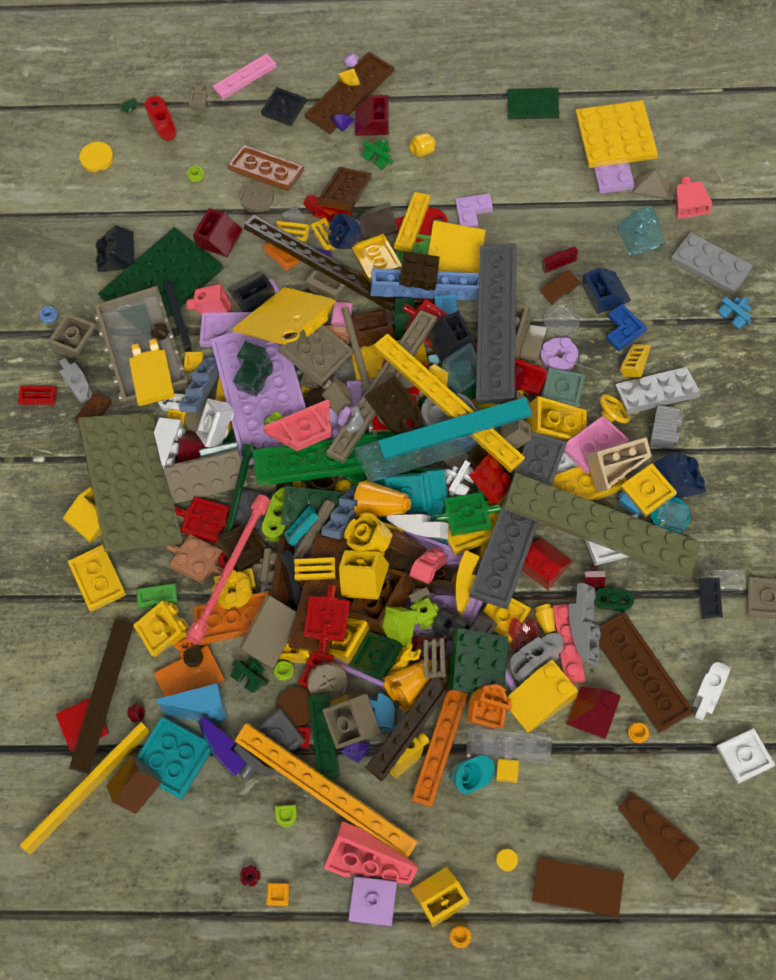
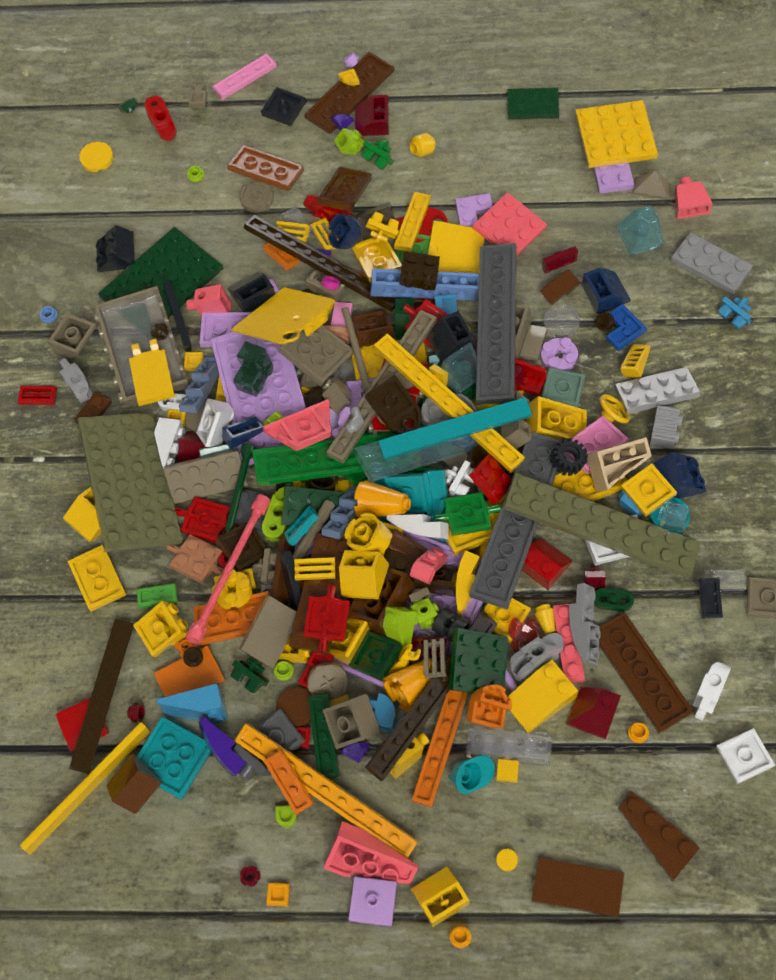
dark red slope [193,208,243,258] -> none
none -> dark blue slope [222,416,263,449]
none -> orange tile [264,749,315,815]
none -> dark pink tile [321,276,340,290]
none -> lime brick [334,128,364,156]
none -> yellow hips [365,212,399,244]
none -> coral plate [473,192,548,256]
none -> black tyre [550,438,588,476]
none -> dark brown tile [595,312,615,331]

